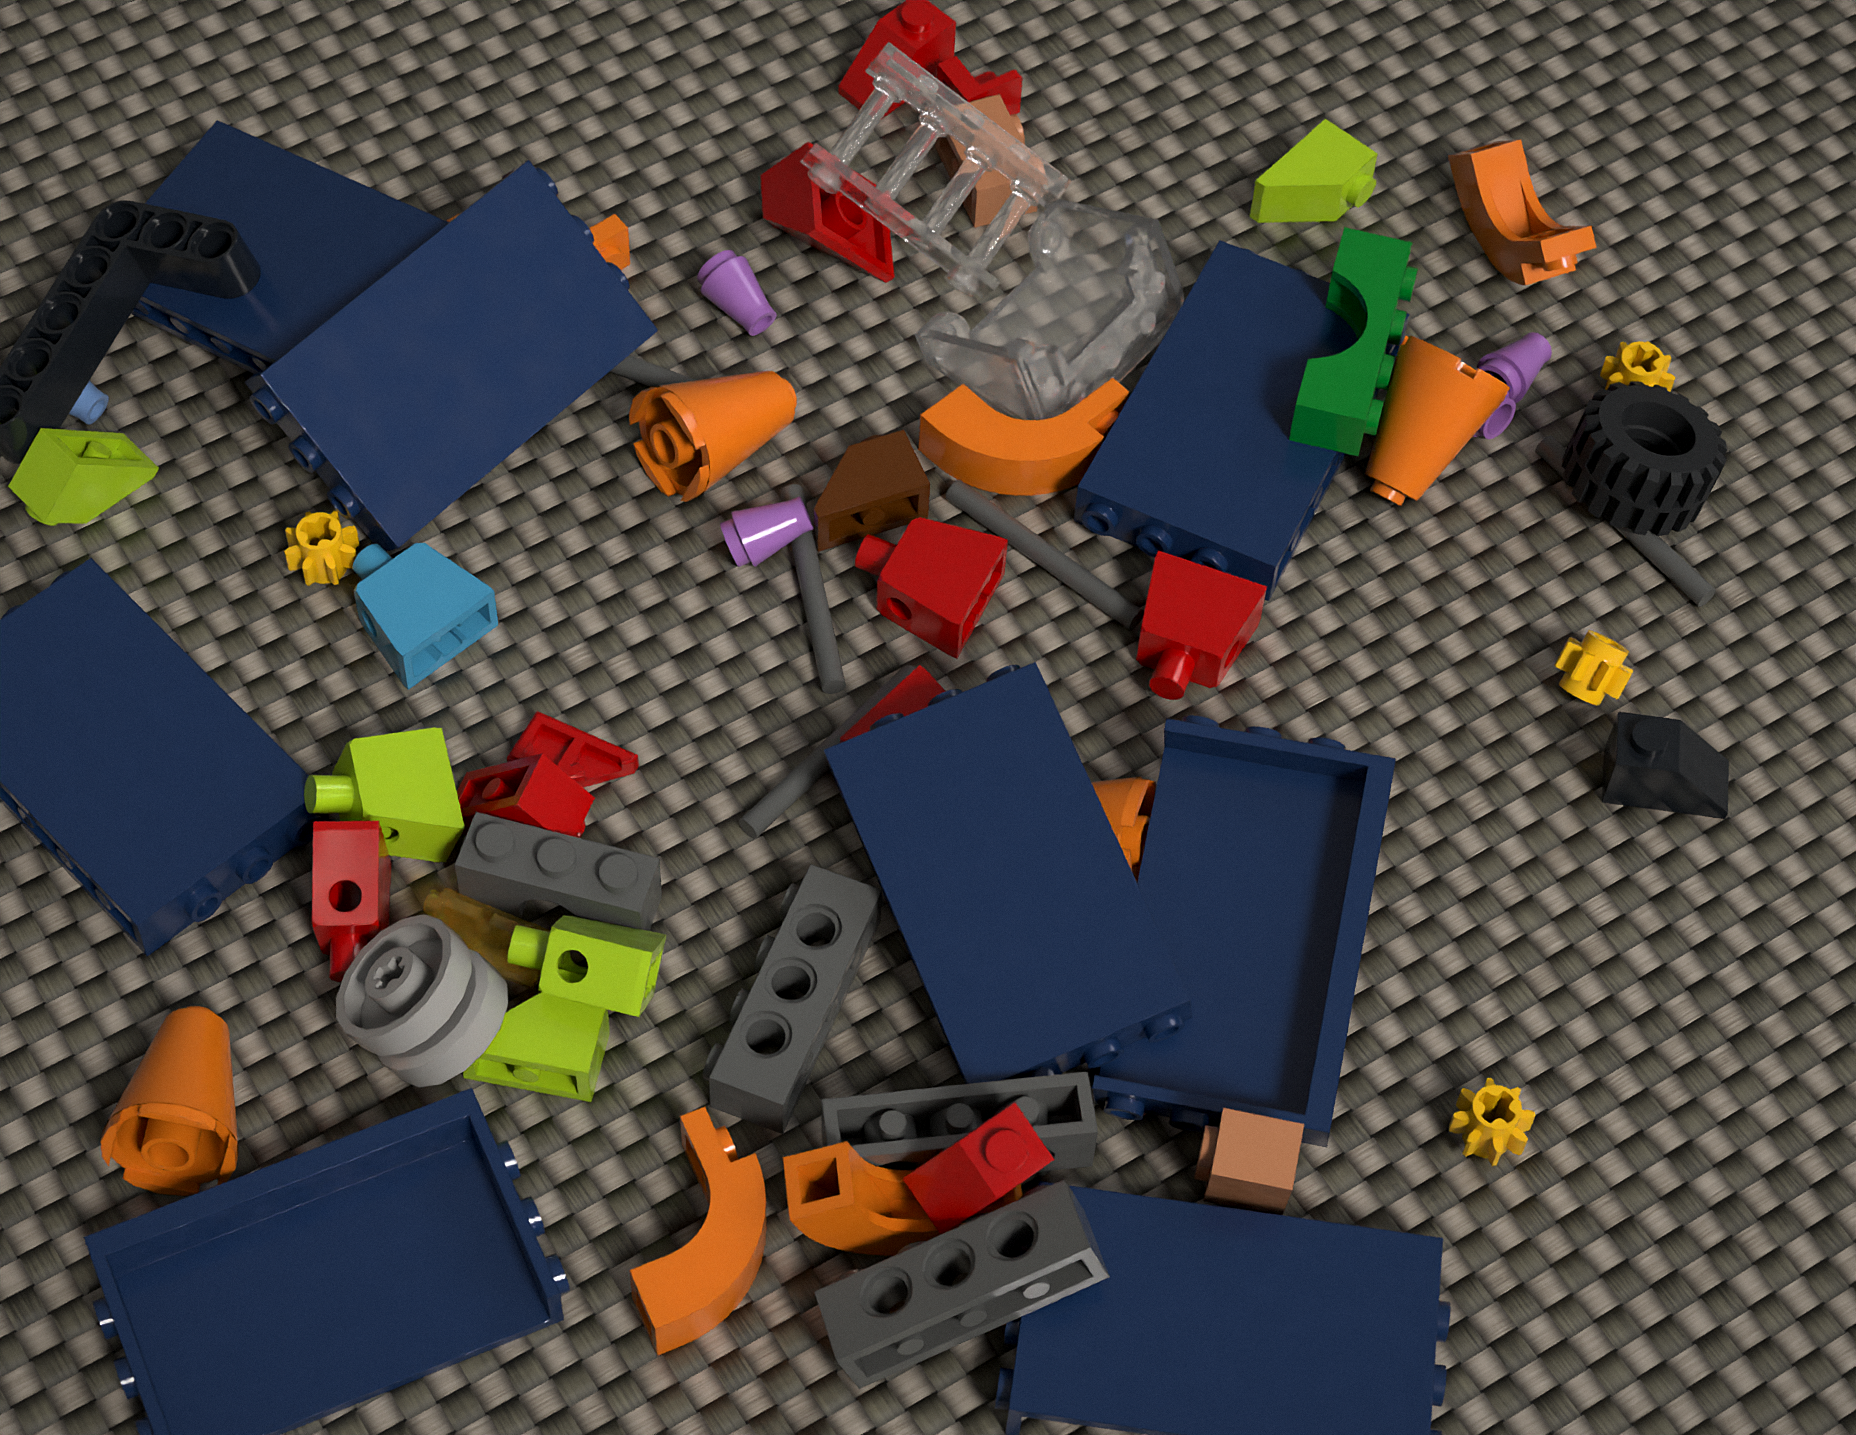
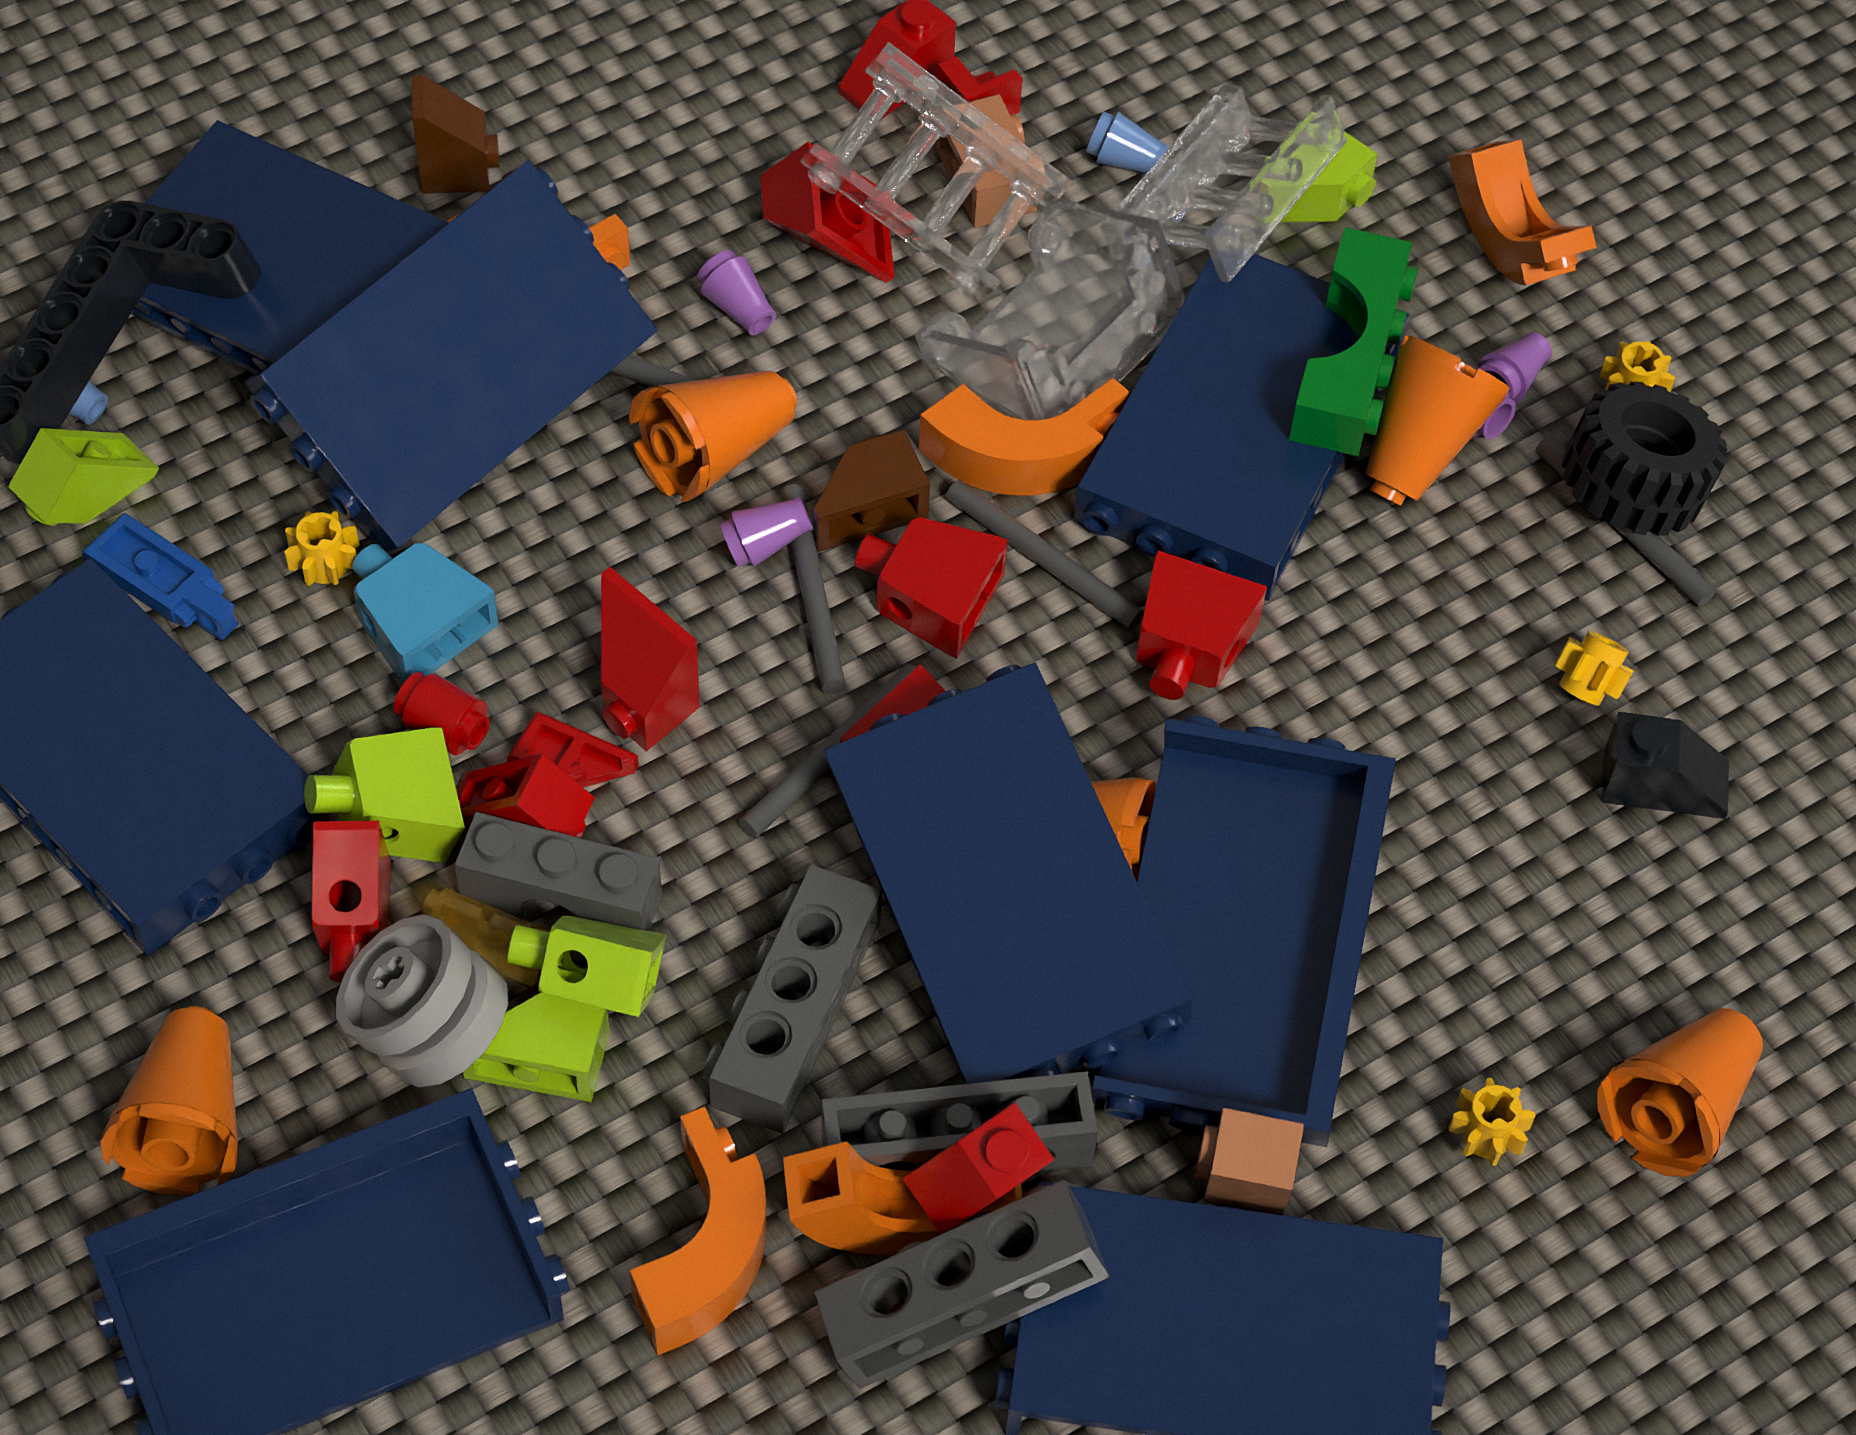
none -> blue hinge [82,513,239,641]
none -> red brick [393,672,490,756]
none -> reddish brown slope [412,75,500,194]
none -> red slope [601,567,700,752]
none -> medium blue cone [1086,111,1172,178]
none -> clear fence [1104,85,1347,282]
none -> orange cone [1597,1008,1763,1177]

